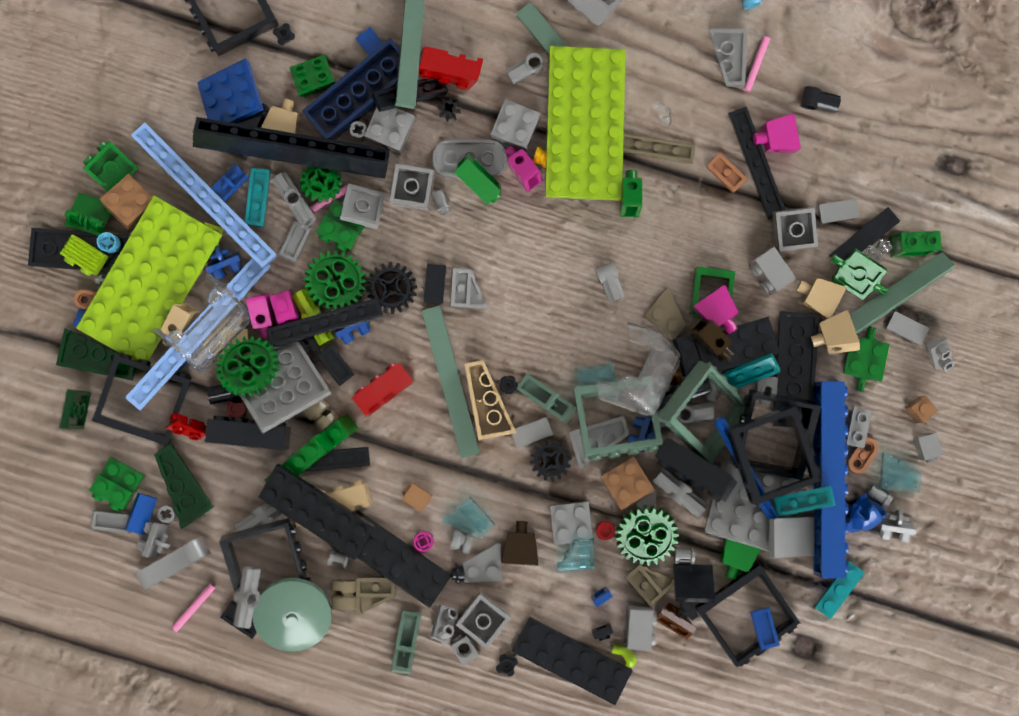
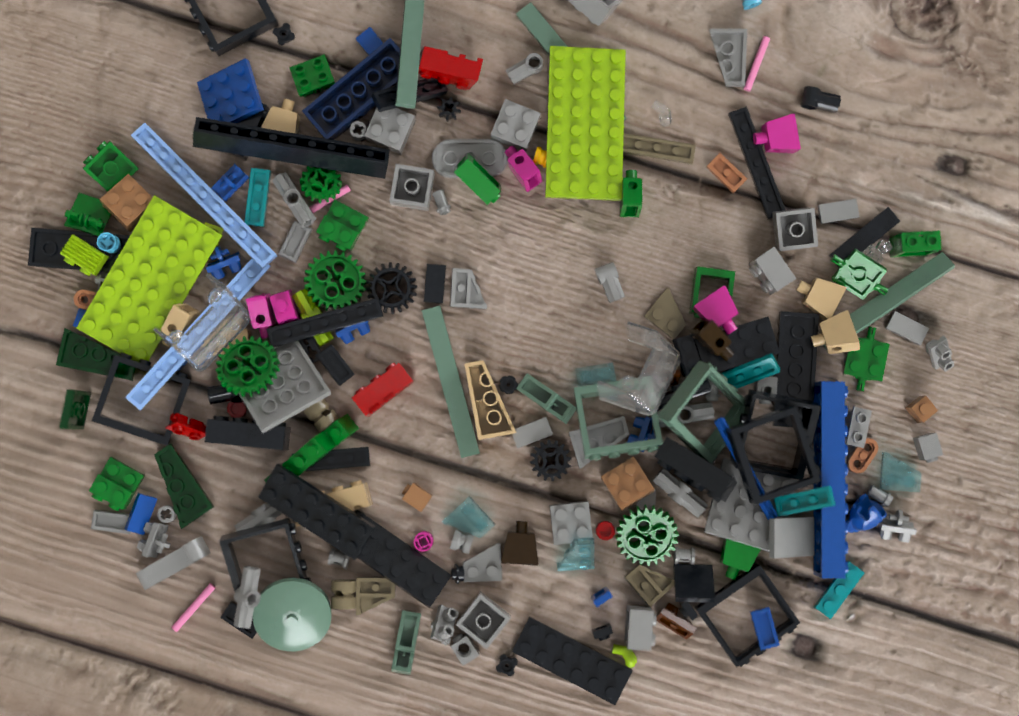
light grey plate [340,183,385,229] -> none

